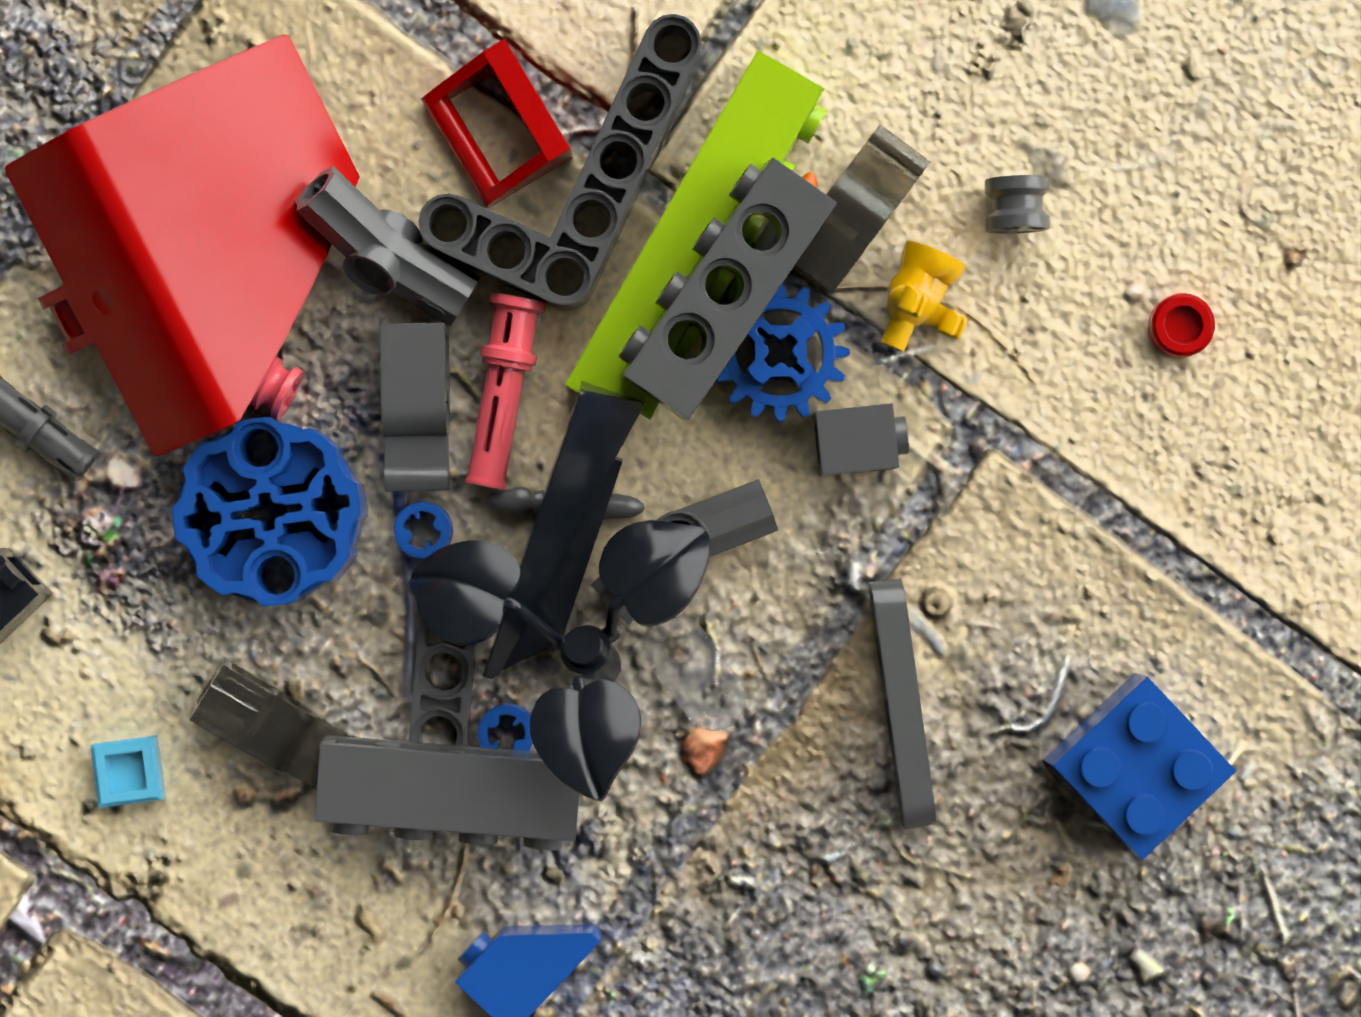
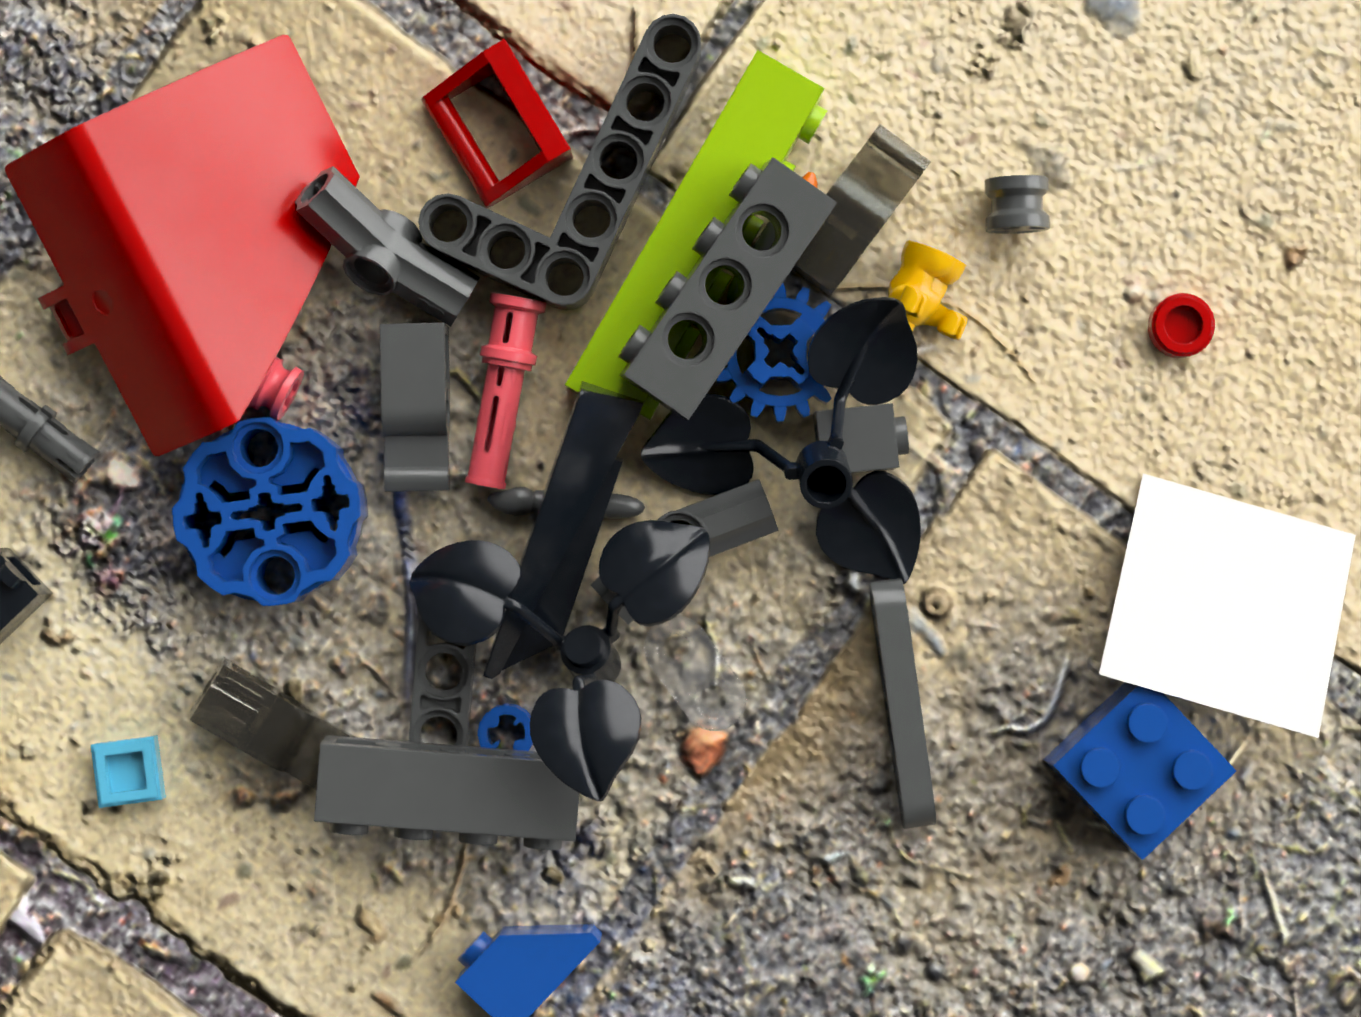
blue bush [394,501,454,559] -> none
none -> black plant [641,297,921,584]
none -> white sticker [1099,474,1356,738]

